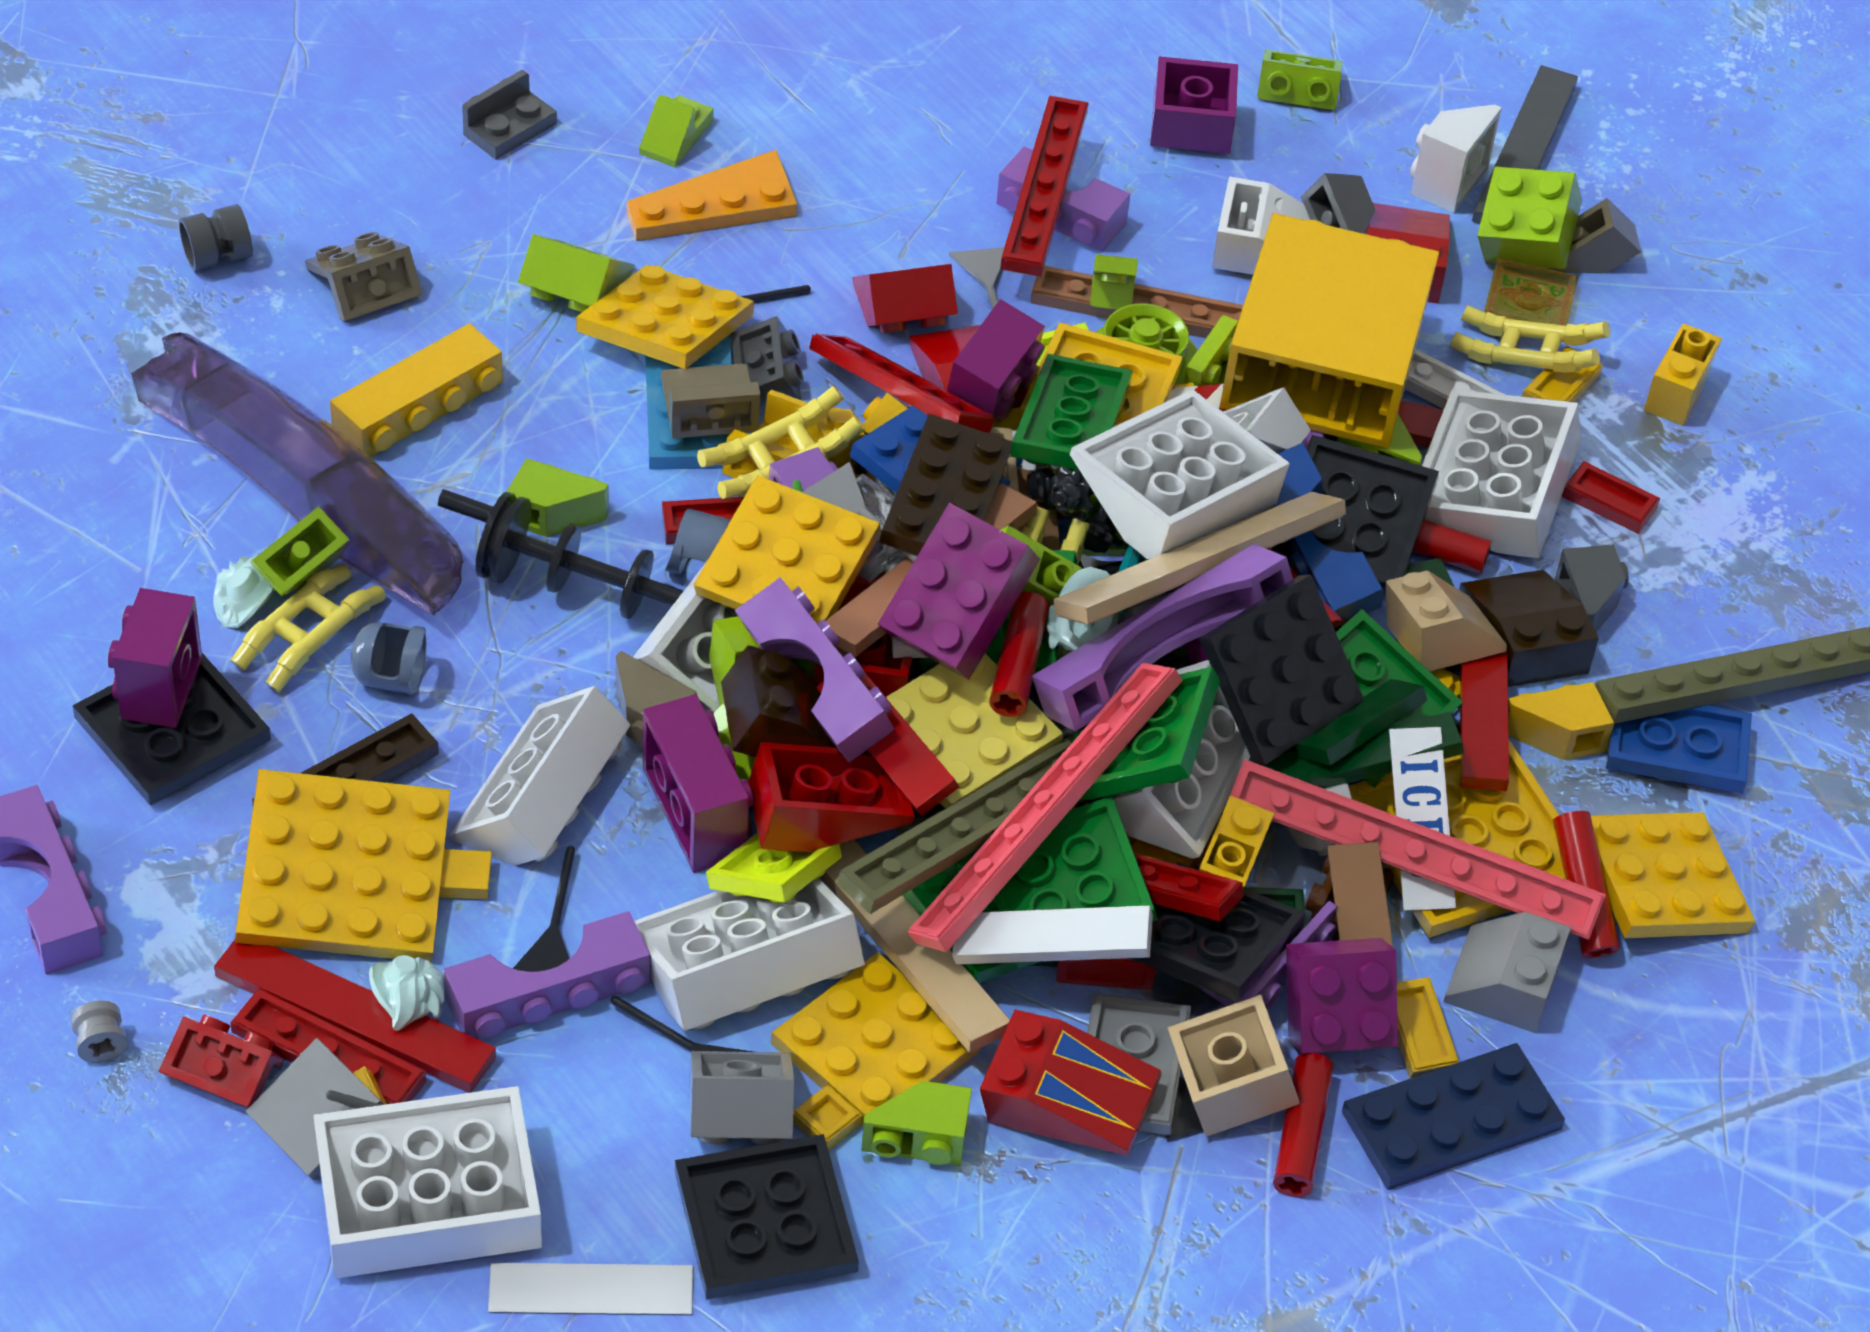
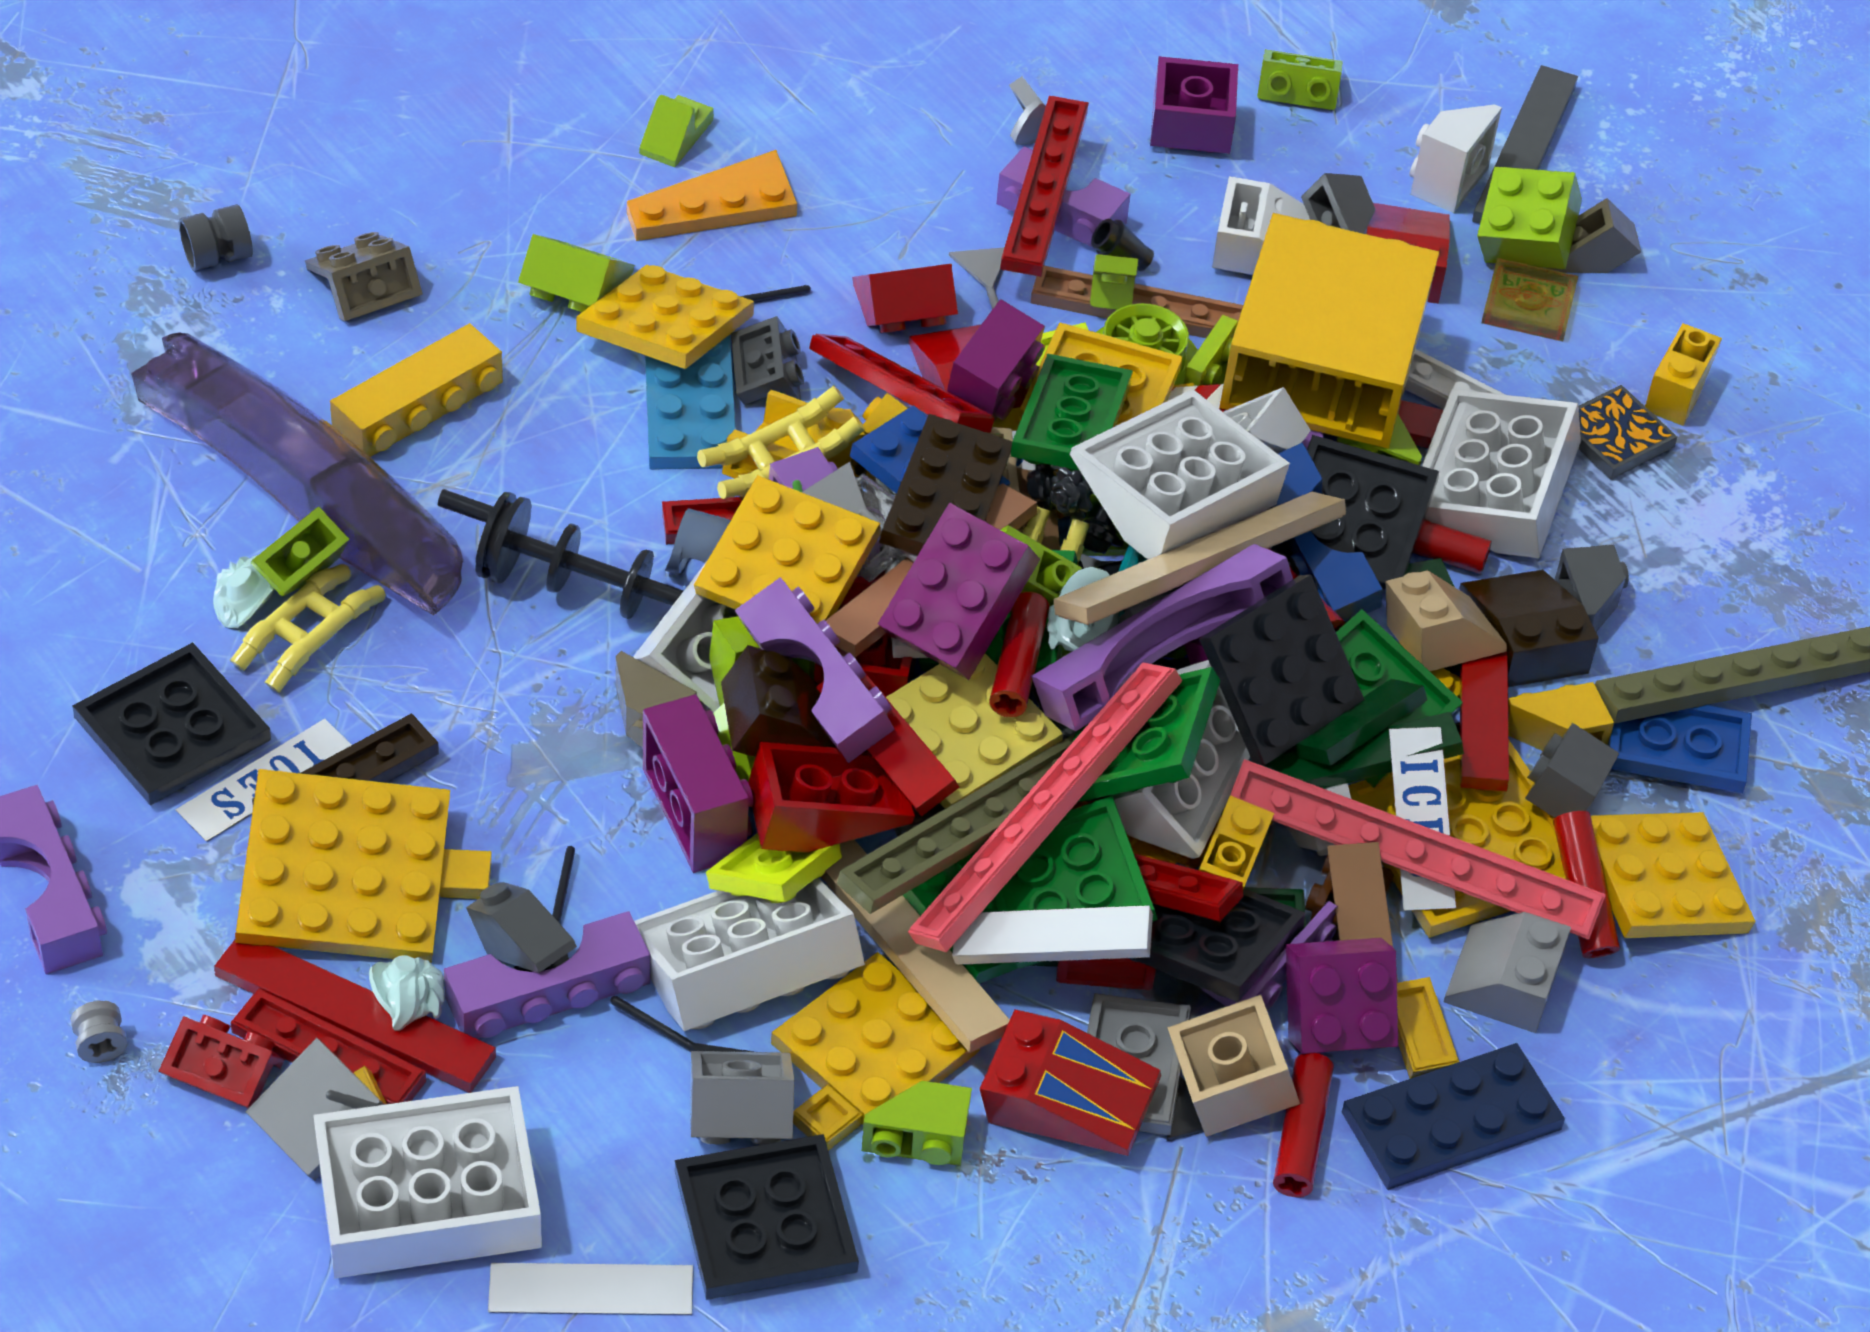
magenta brick [108,588,203,728] -> none
sand blue helmet [351,622,427,695] -> none
white slope [449,686,631,866] -> none
dark grey bracket [462,70,557,160] -> none
lime slope [506,458,609,537] -> none
dark tan bracket [661,363,760,439] -> none
light yellow piece [1449,305,1610,373] -> none
yellow tile [1522,346,1603,402] -> none
red tile [1561,461,1661,534] -> none
none -> white sticker [175,719,352,841]
none -> dark grey slope [466,882,577,973]
none -> light grey tile [1009,76,1046,145]
none -> black cone [1091,218,1154,271]
none -> dark grey brick [1525,723,1619,818]
none -> tile [1578,385,1677,479]

